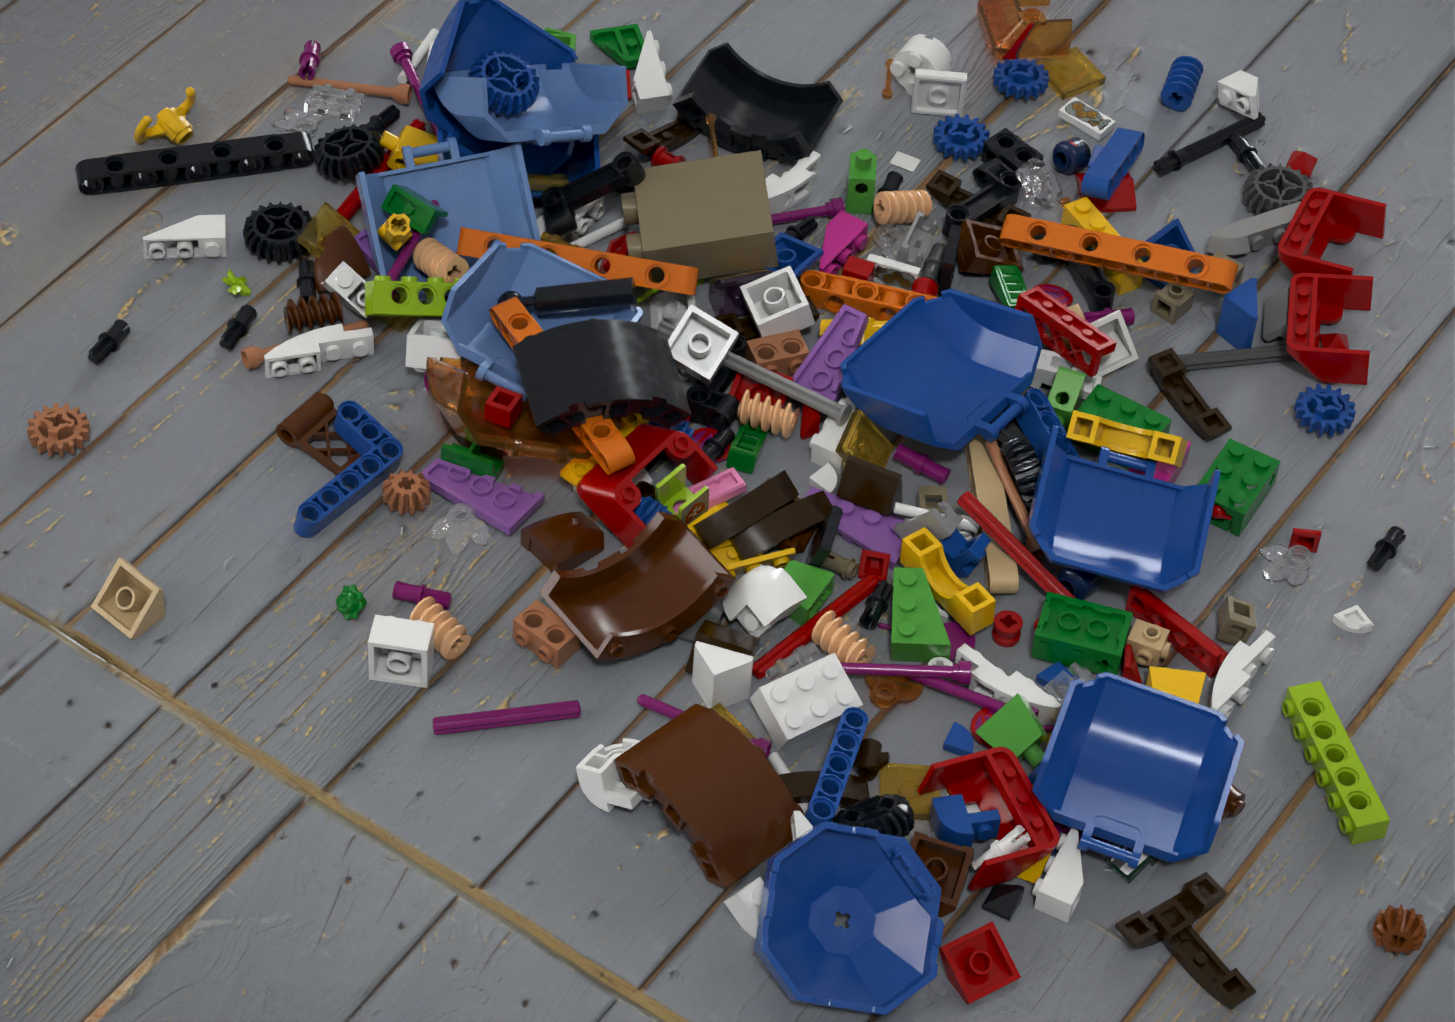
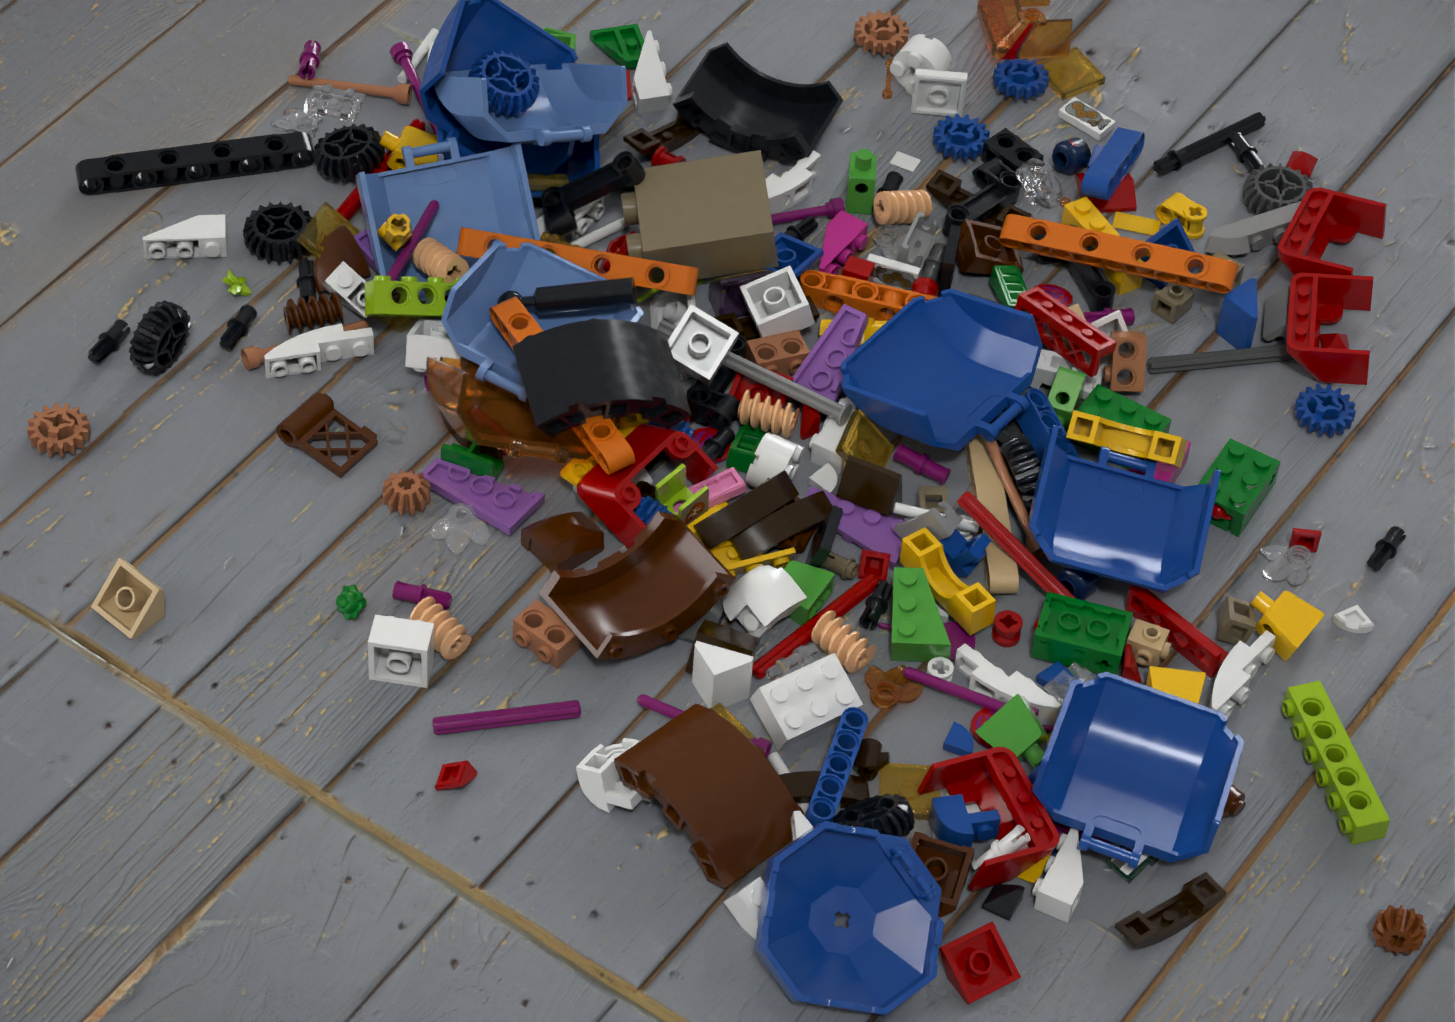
yellow piece [134,87,196,146] -> none
blue beam [293,400,404,538] -> none
black axle [365,105,401,134] -> none
green panel [380,184,449,235] -> none
red plate [484,386,523,428] -> none
clear orange hinge [705,113,719,157] -> none
magenta piece [840,661,971,685] -> none
dark brown slope [1148,348,1232,440] -> none
dark brown slope [1151,898,1256,1009] -> none
blue piece [1161,56,1203,112] -> none
white slope [1217,70,1260,120] -> none
none -> black gear [129,300,191,376]
none -> red slope [435,760,478,791]
none -> white brick [745,432,804,488]
none -> nougat gear [854,10,909,56]
none -> nougat brick [1103,331,1147,392]
none -> yellow sticker [1112,211,1161,235]
none -> yellow piece [1156,192,1208,239]
none -> yellow torso [1250,591,1325,662]

